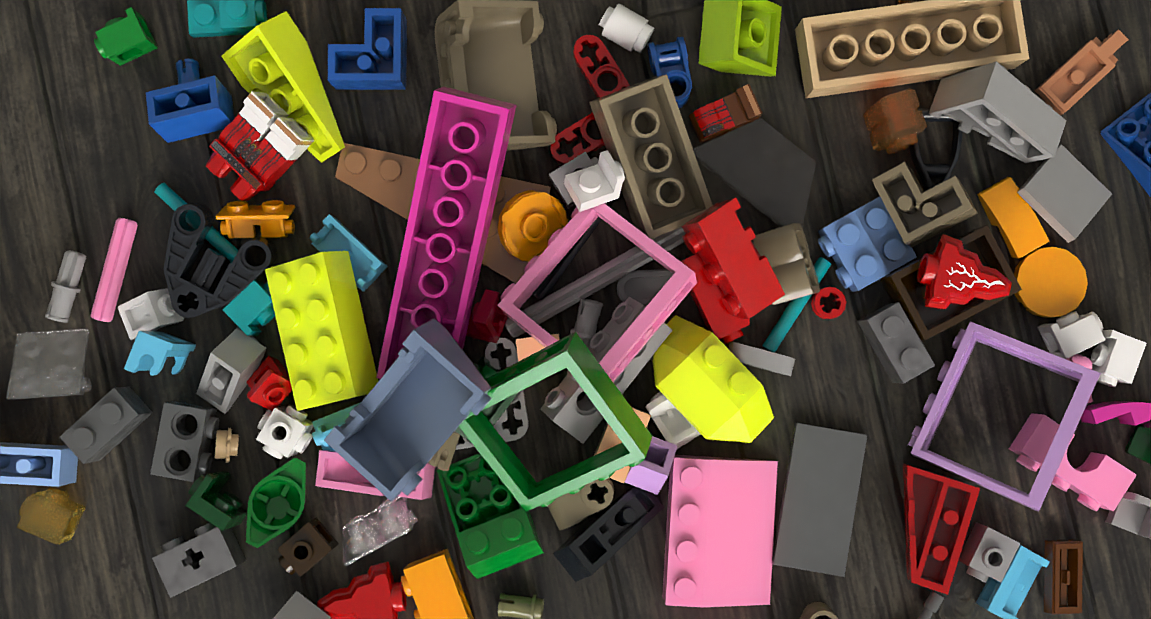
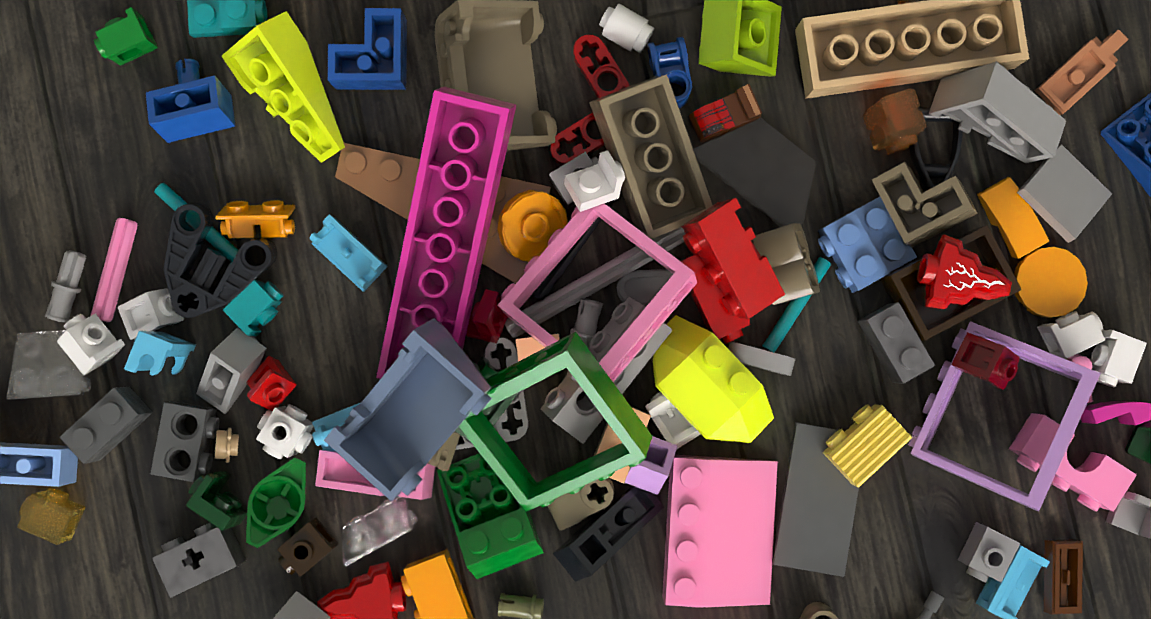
hips [206,91,315,201] -> none
neon yellow brick [265,251,378,411] -> none
red bush [811,287,846,319] -> none
red wedge [903,464,980,595] -> none
none -> white brick [57,313,125,375]
none -> light yellow brick [823,404,912,488]
none -> dark red bracket [951,332,1020,390]

